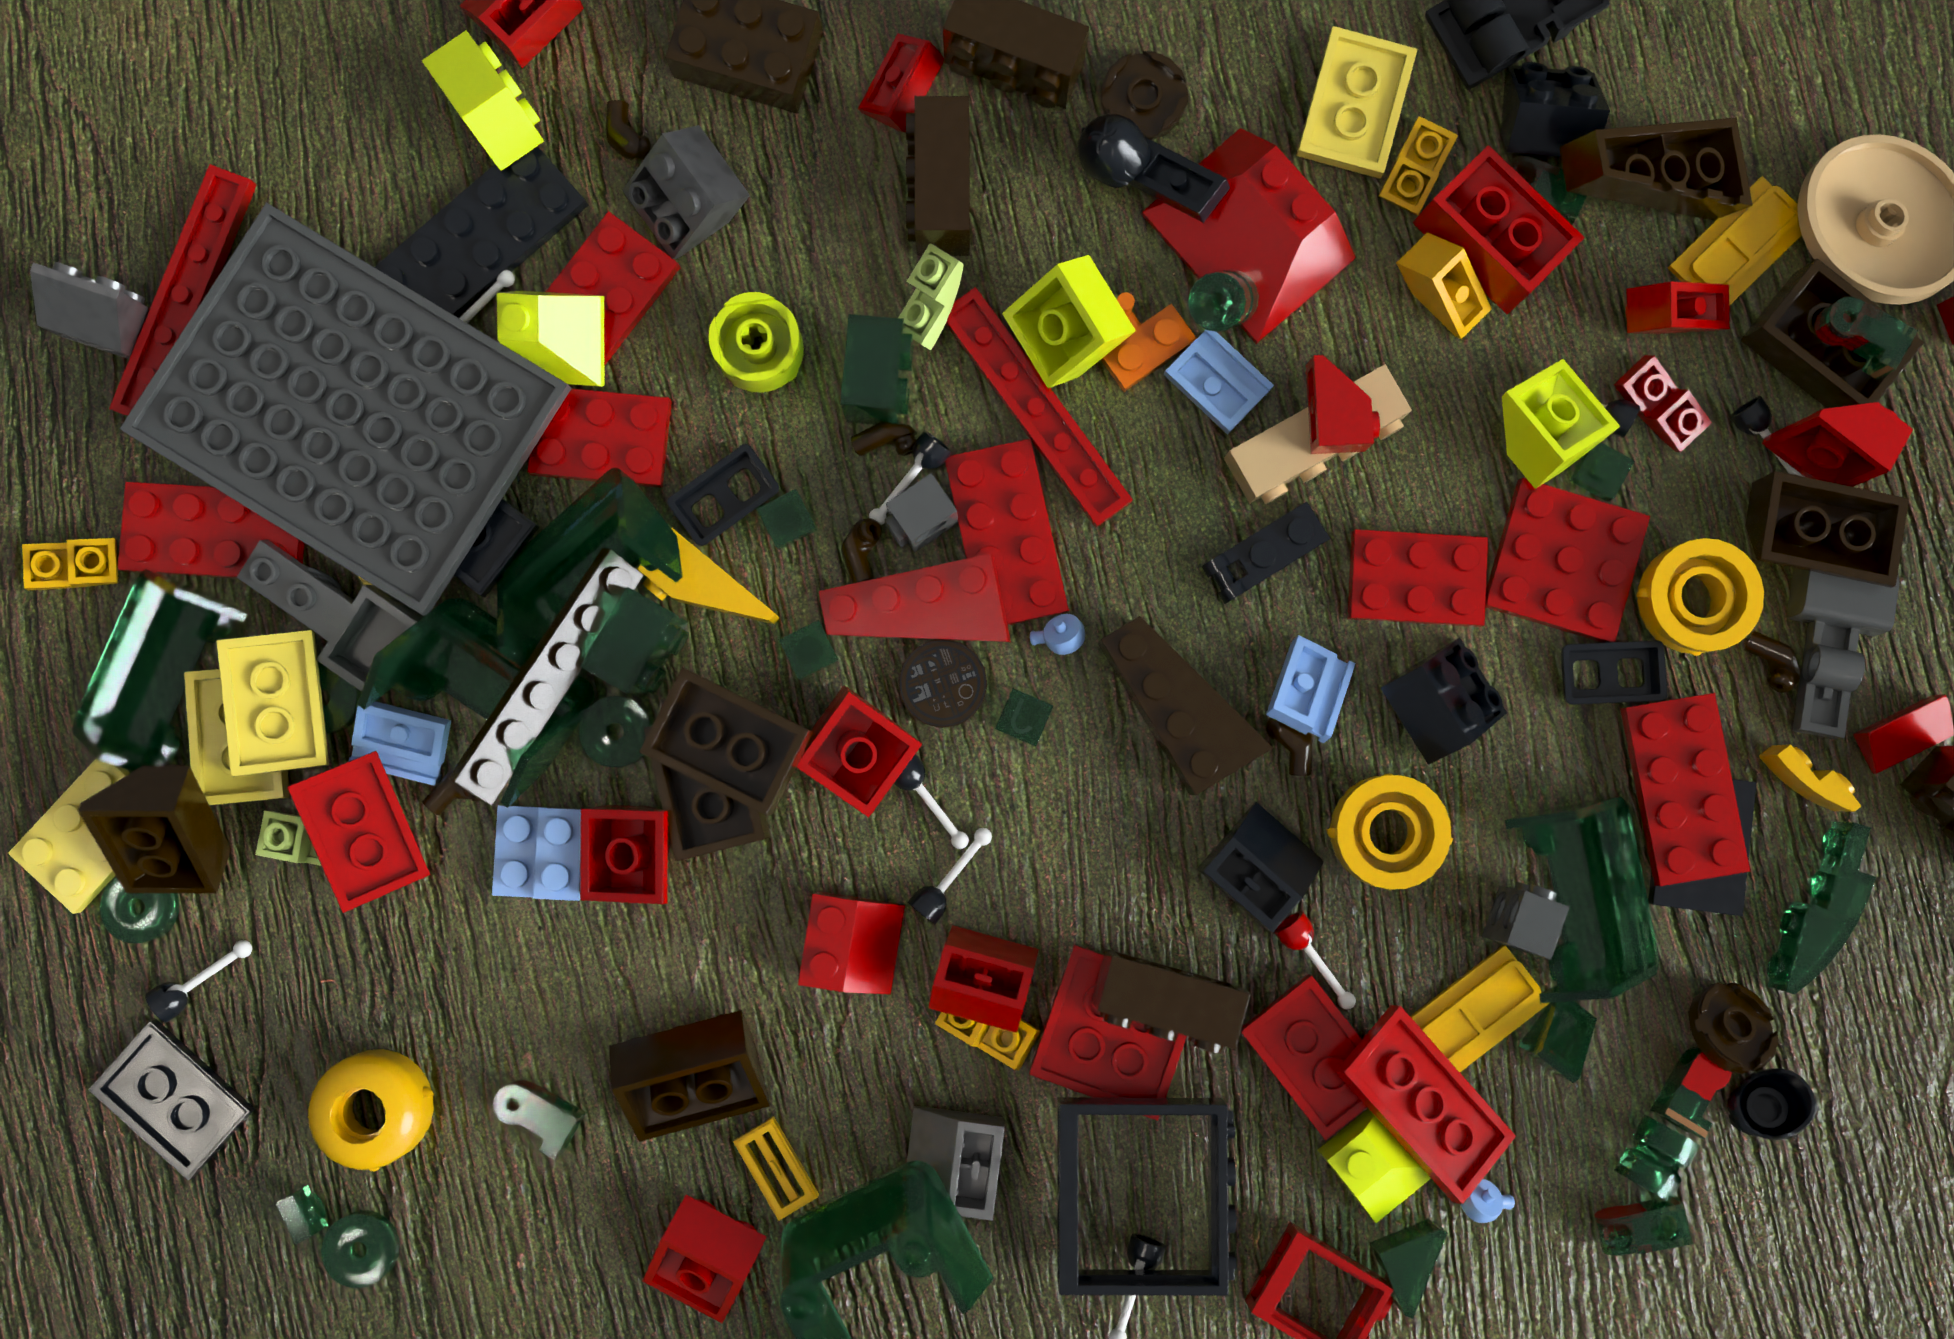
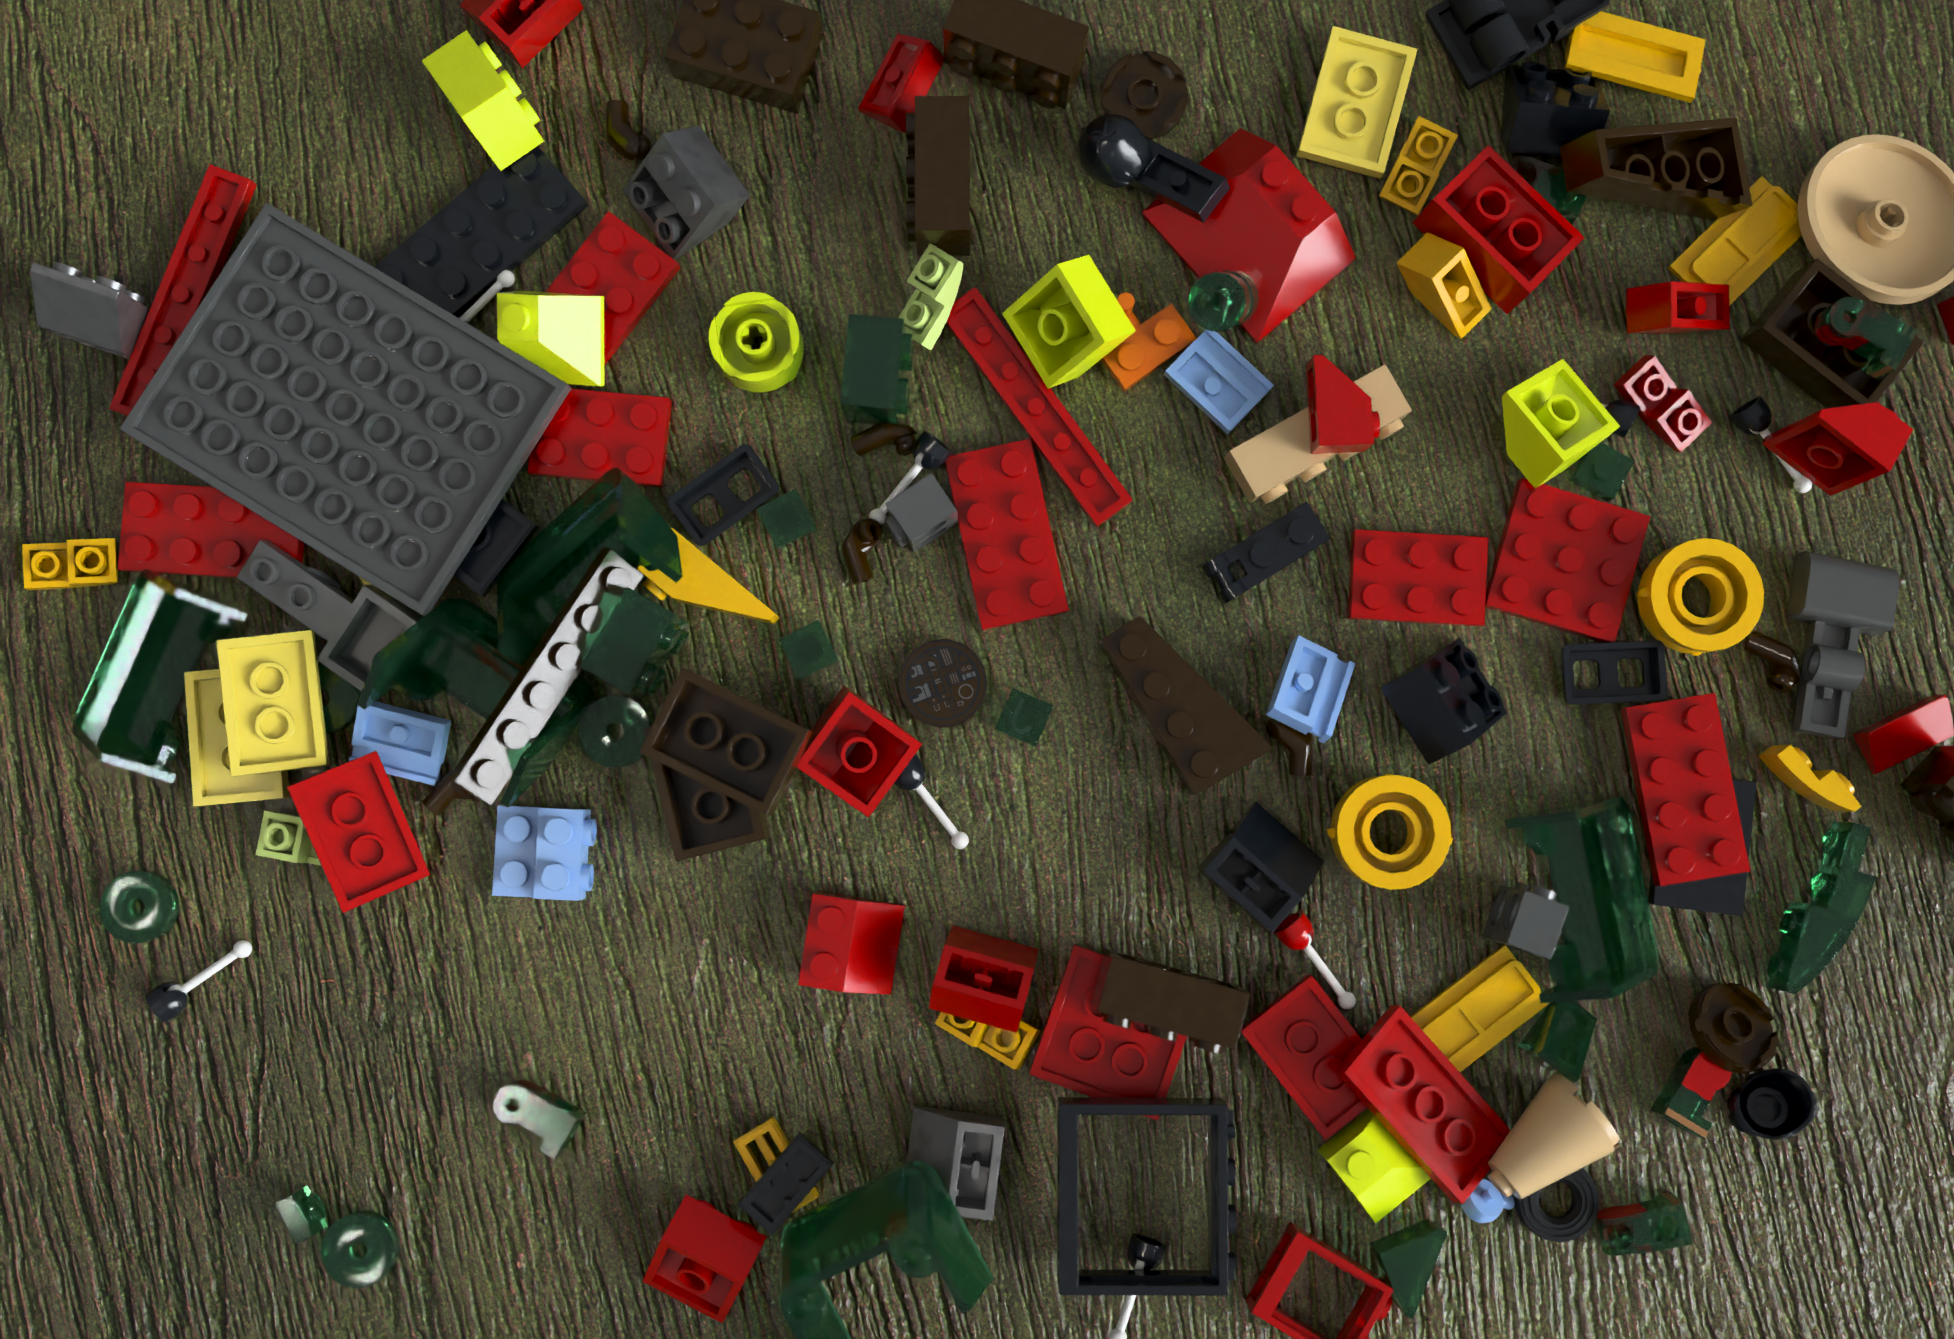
light yellow plate [8,753,130,914] -> none
dark brown slope [78,764,231,893] -> none
tile [89,1019,255,1180] -> none
yellow piece [307,1049,434,1171] -> none
red slope [580,805,668,904] -> none
dark brown slope [609,1010,770,1142] -> none
red wing [818,553,1011,642] -> none
hinge [907,828,992,925] -> none
light blue piece [1030,614,1086,655] -> none
clear green wheel [1614,1114,1700,1202] -> none
dark brown slope [1745,471,1909,588] -> none
none -> black plate [738,1132,834,1235]
none -> tan cone [1488,1073,1620,1200]
none -> black tyre [1513,1168,1599,1242]
none -> yellow piece [1564,11,1706,103]

